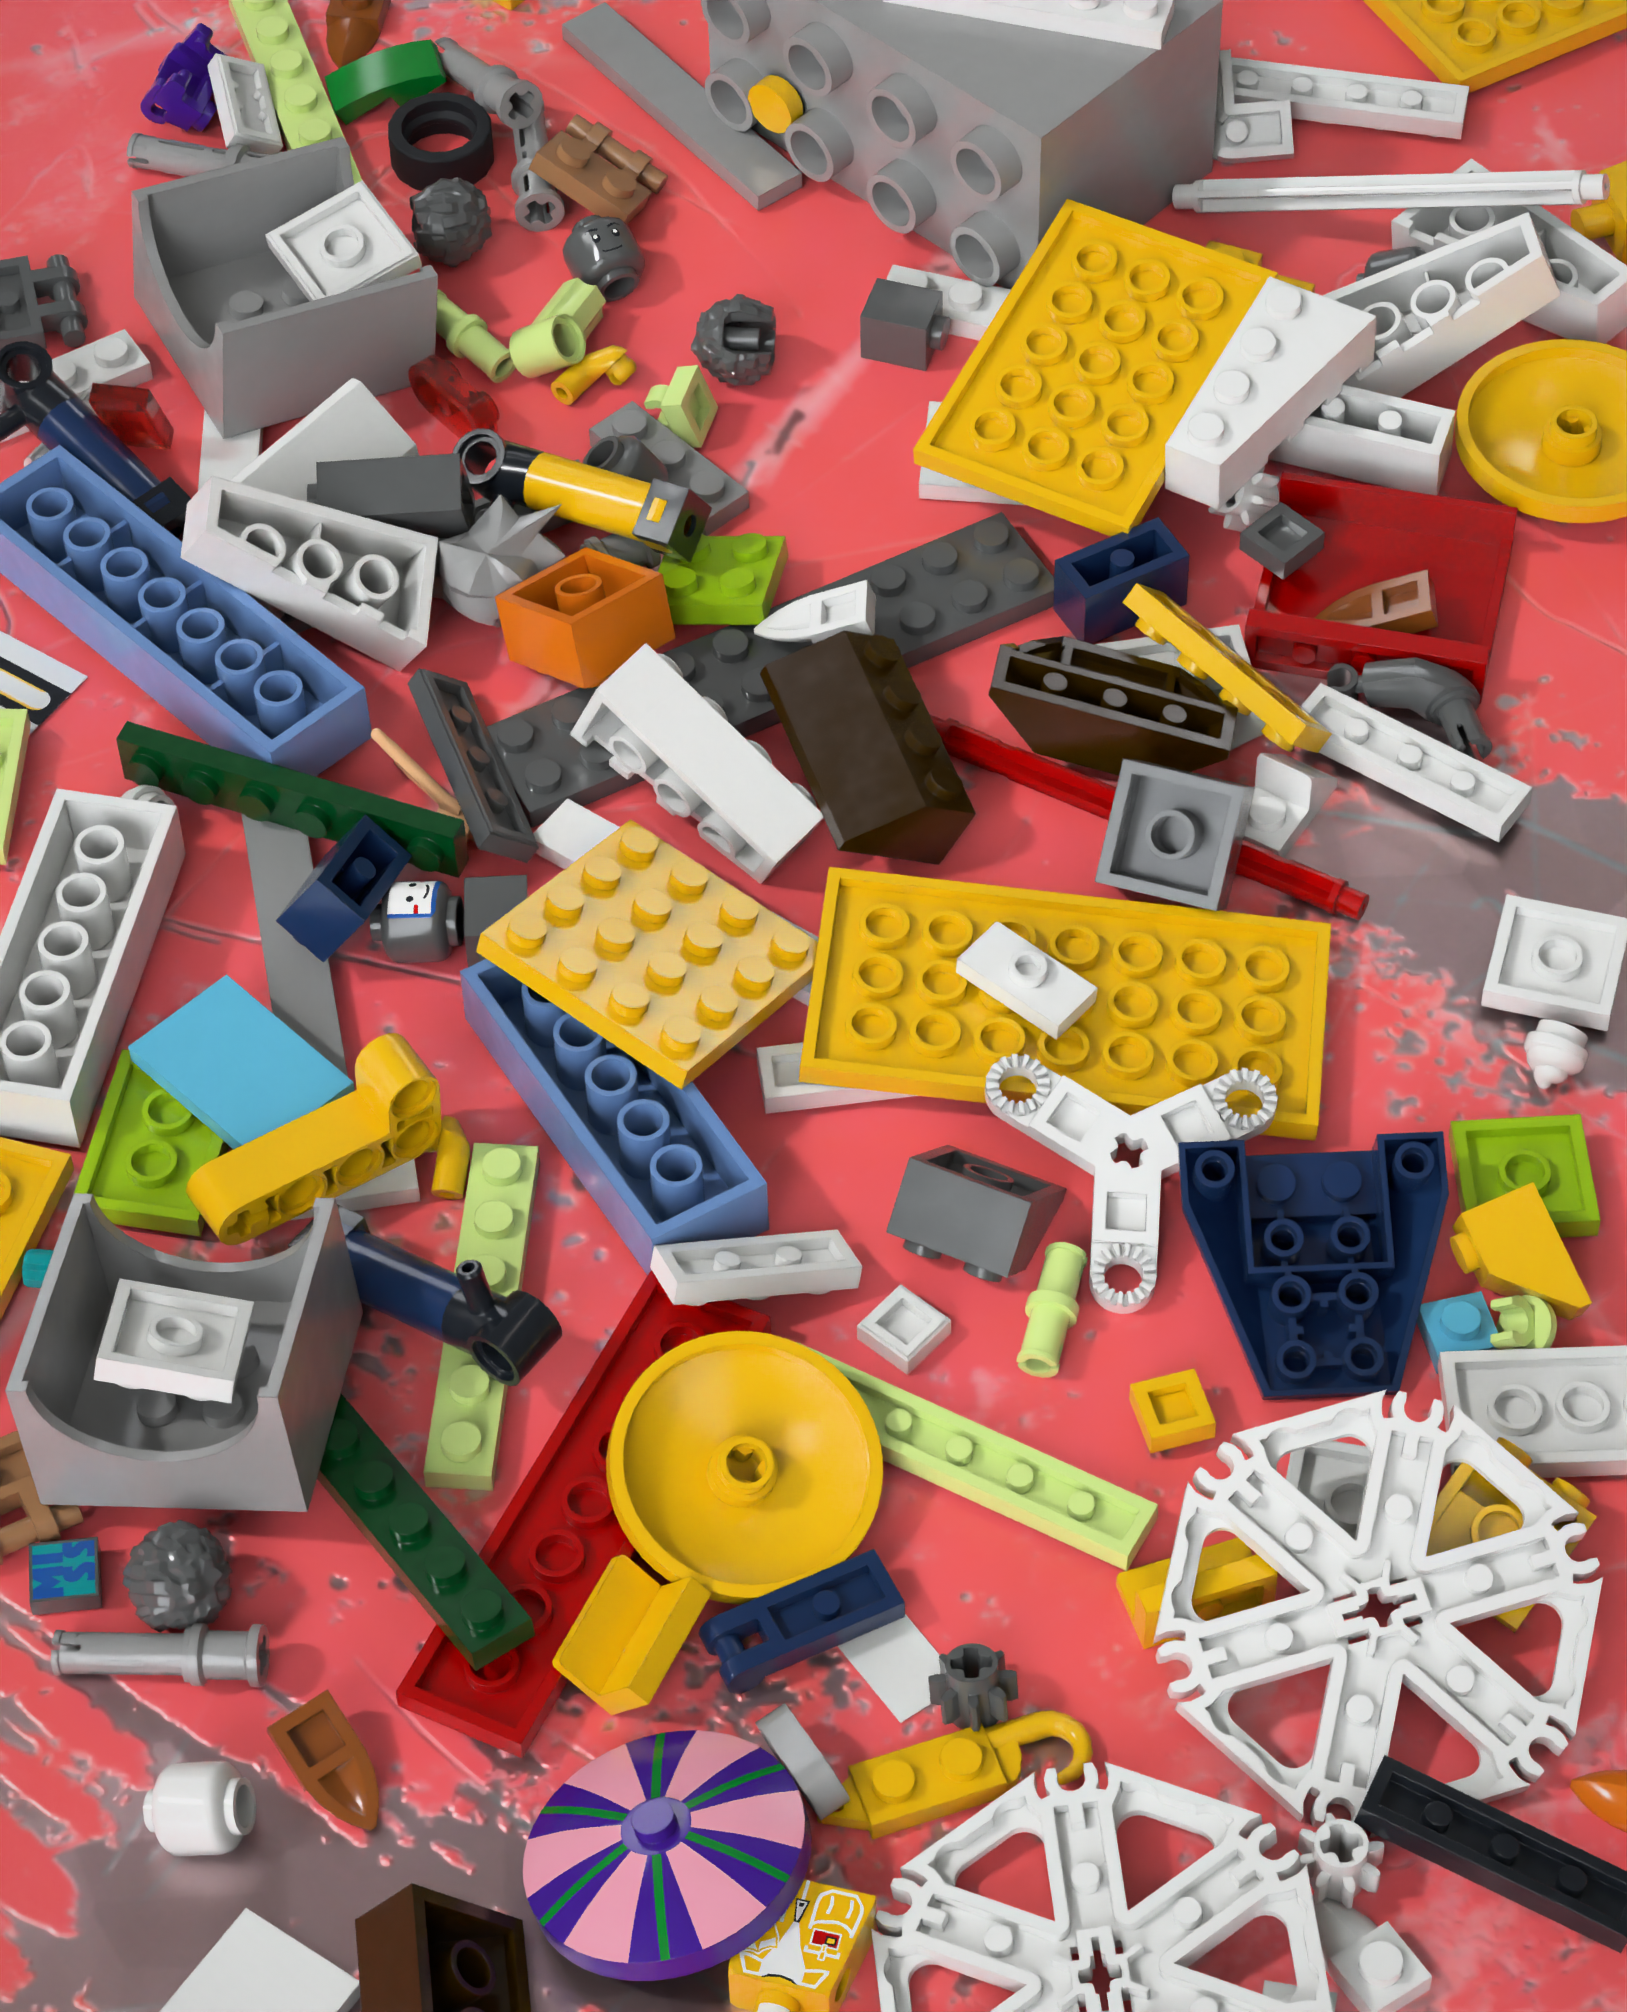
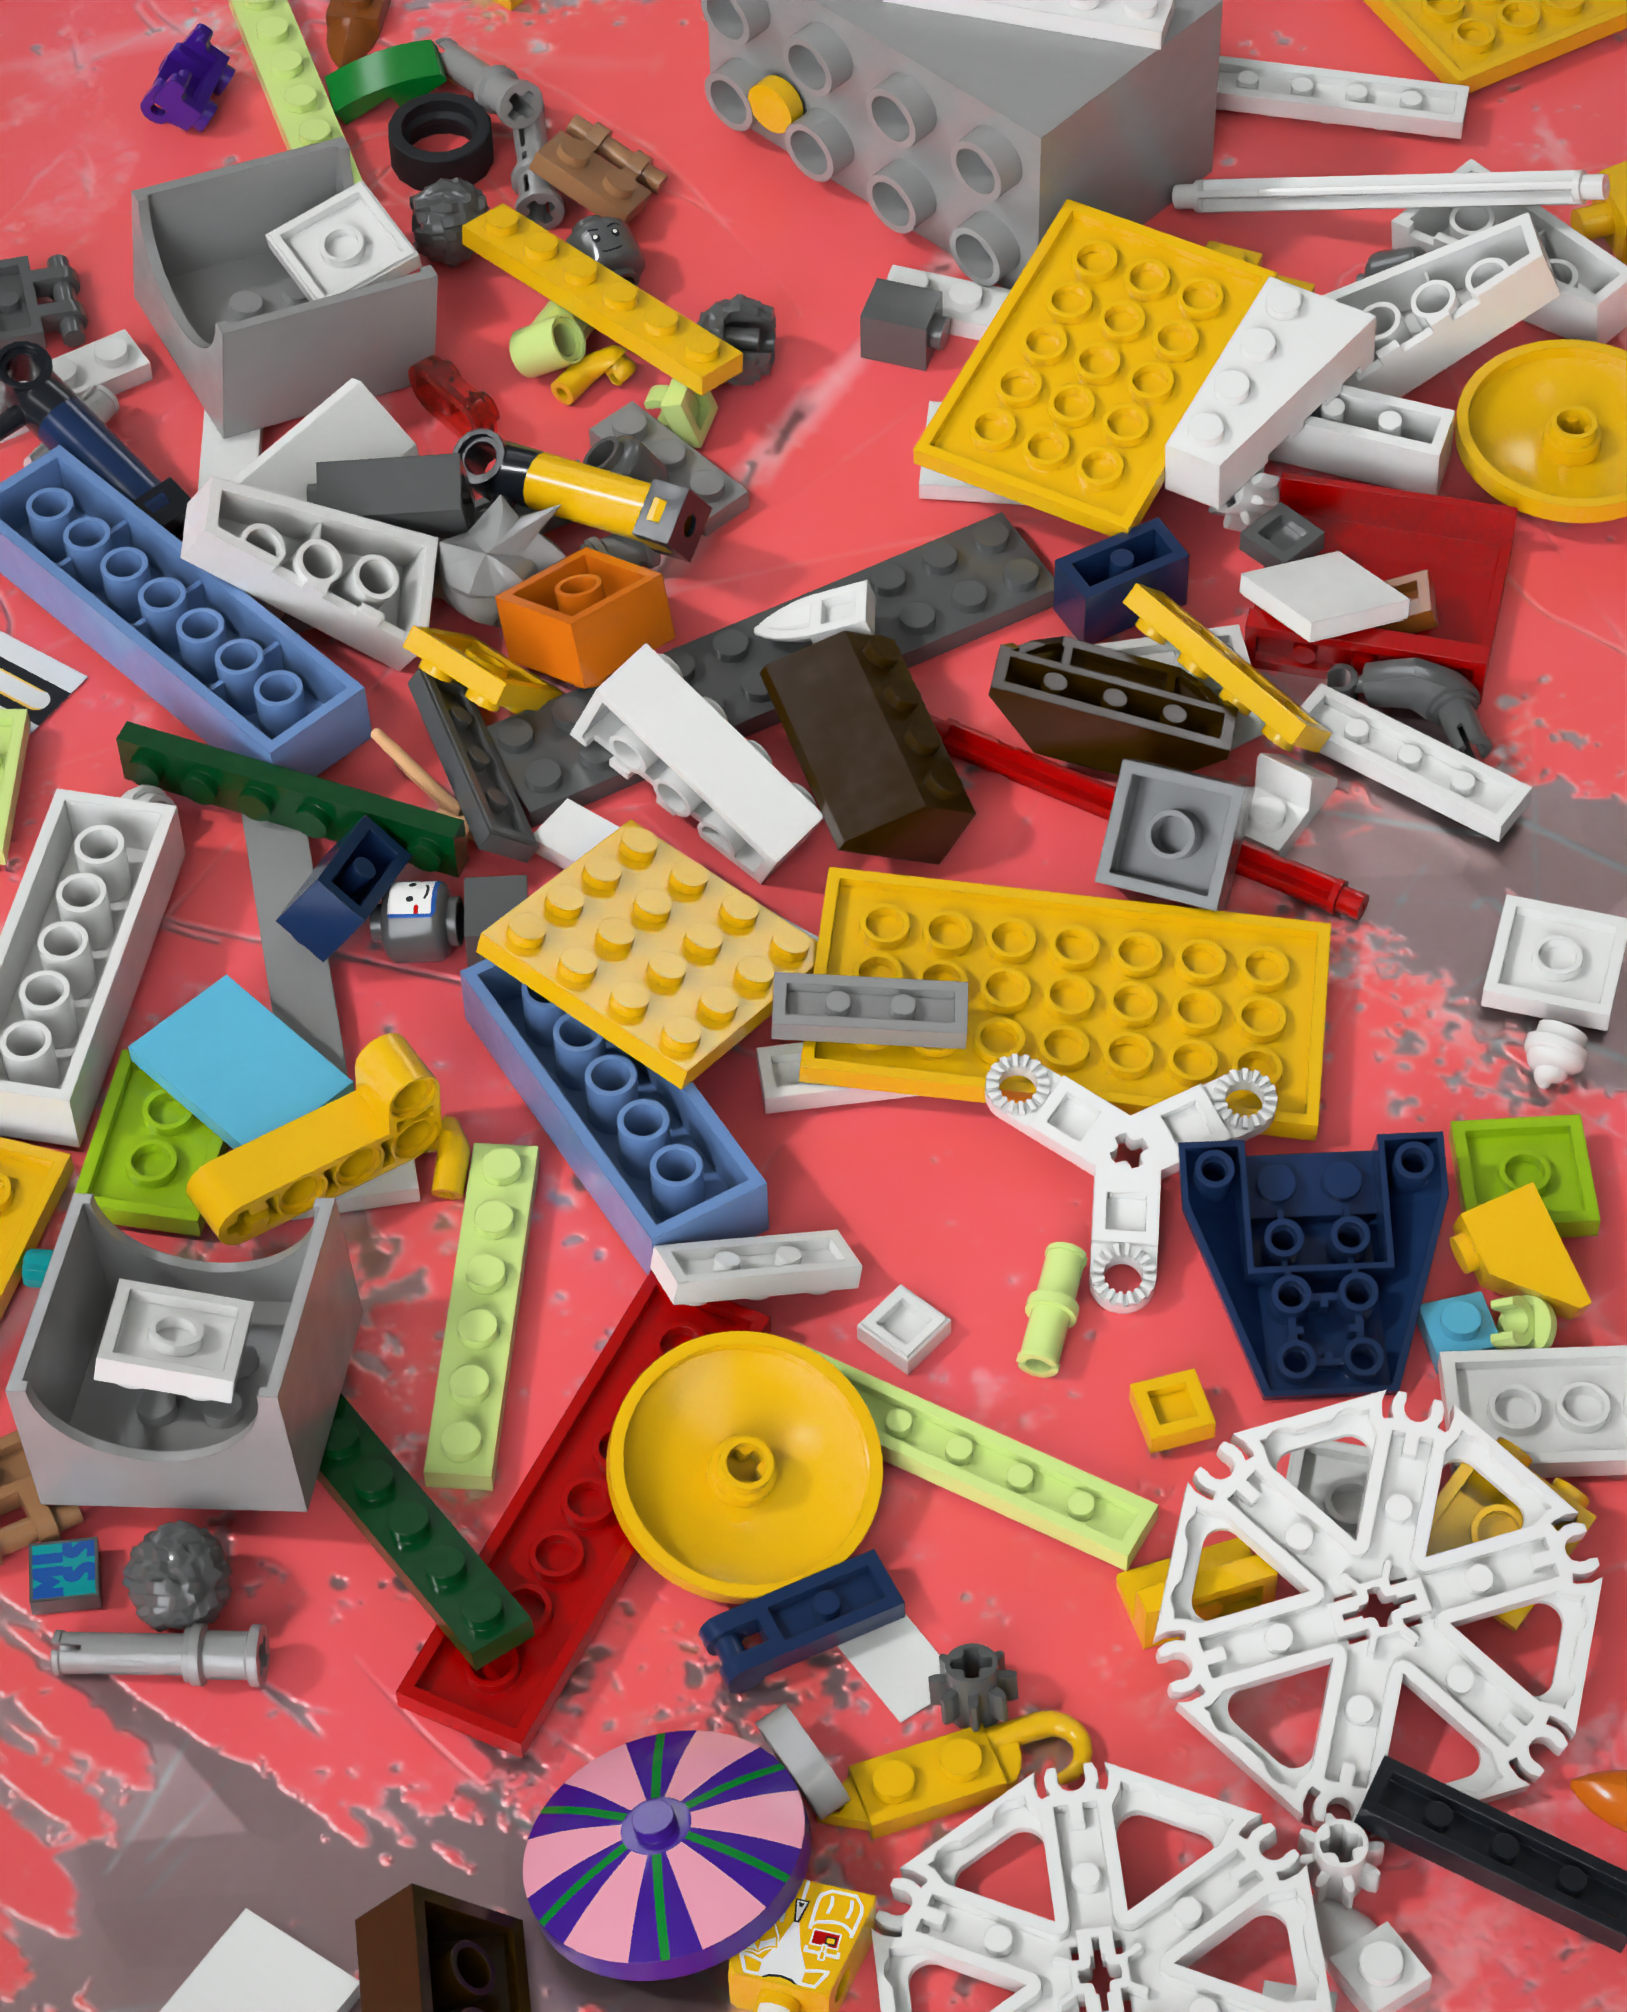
clear red tile [89,383,174,450] -> none
light grey pin [127,132,282,177] -> none
white head [143,1760,256,1856] -> none
white plate [207,53,283,155] -> none
dark orange plate [267,1689,379,1831] -> none
piece [288,1204,562,1386] -> none
yellowish green pin [436,289,516,383] -> none
yellow panel [552,1555,712,1715] -> none
light grey tile [562,2,802,211] -> none
lime plate [658,533,789,625] -> none
slope [886,1145,1067,1282] -> none
white plate [956,921,1098,1040] -> none
white plate [1213,49,1294,163] -> none
none -> yellow plate [402,625,563,714]
none -> yellow plate [462,203,743,396]
none -> light grey plate [771,972,968,1049]
none -> white tile [1239,551,1410,643]

